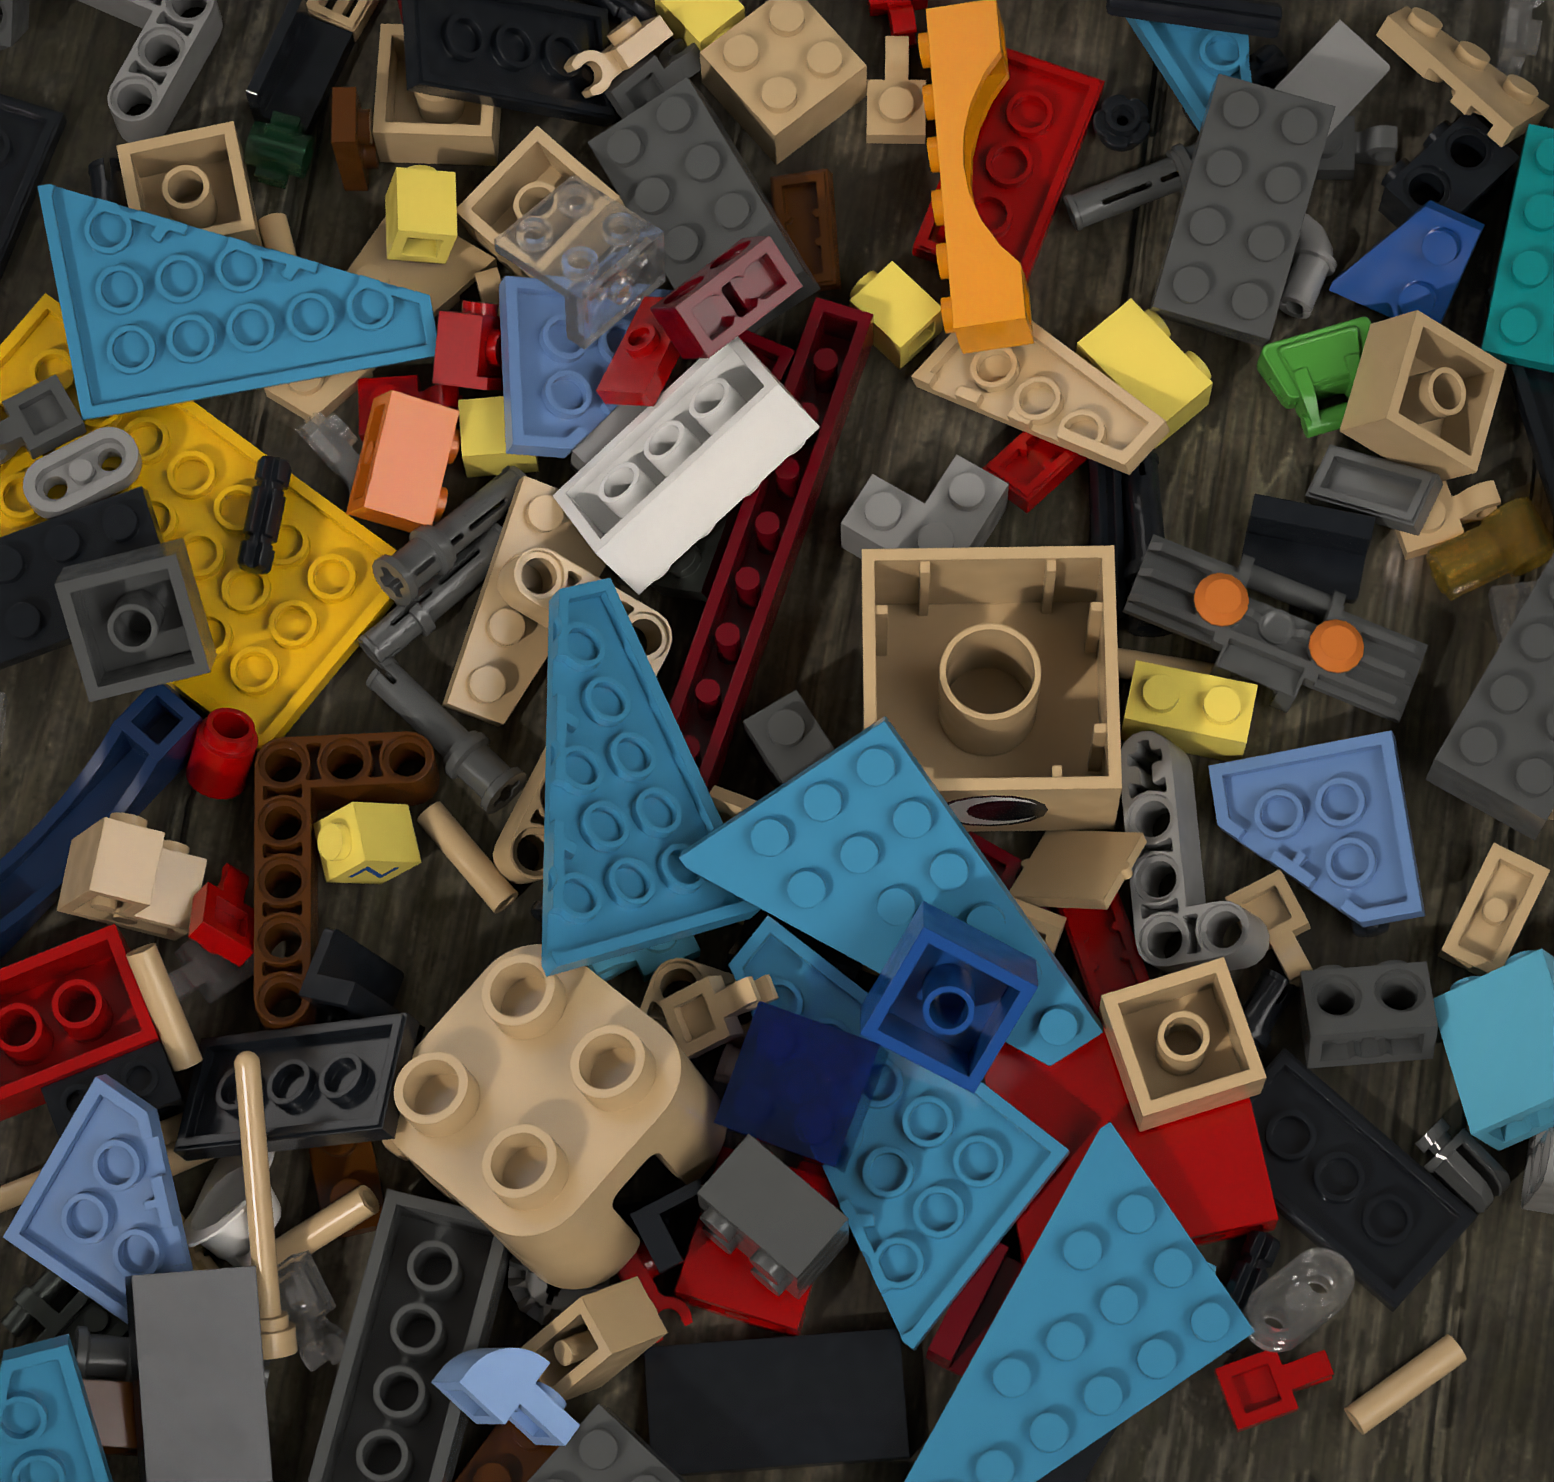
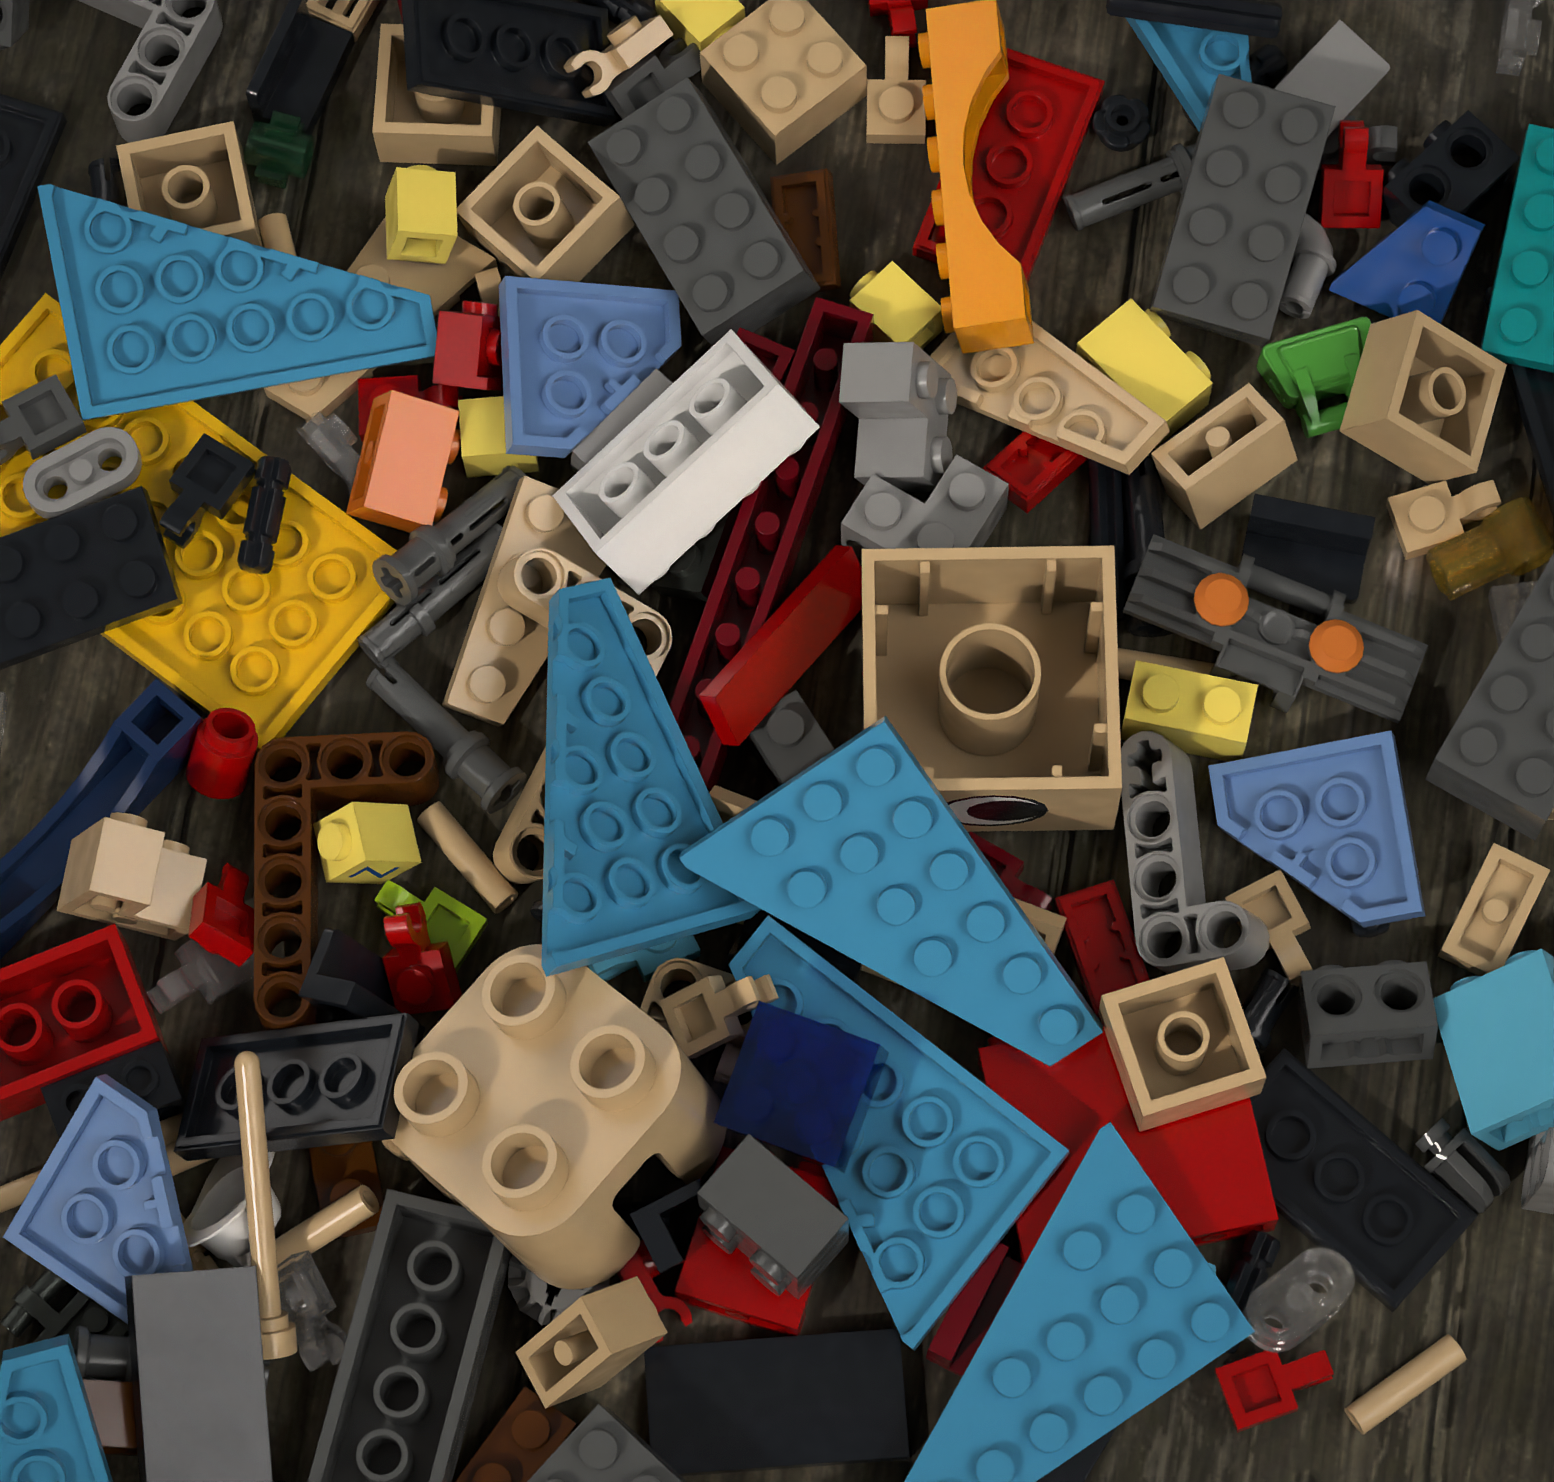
dark grey brick [54,538,217,702] -> none
tan piece [126,943,203,1072] -> none
reddish brown plate [331,87,379,191] -> none
light blue brick [431,1348,580,1446] -> none
clear bracket [494,176,665,350] -> none
red plate [596,296,680,407] -> none
brick [650,236,803,359] -> none
blue brick [860,901,1038,1094] -> none
tan piece [1009,830,1147,910] -> none
dark grey tile [1305,444,1443,536] -> none
tan wing [1376,6,1550,148] -> none
none -> black plate [159,433,256,549]
none -> lime plate [374,879,488,973]
none -> red plate [382,902,462,1014]
none -> red tile [699,545,862,746]
none -> light grey brick [839,342,957,492]
none -> tan brick [1151,383,1298,530]
none -> red plate [1318,120,1384,228]

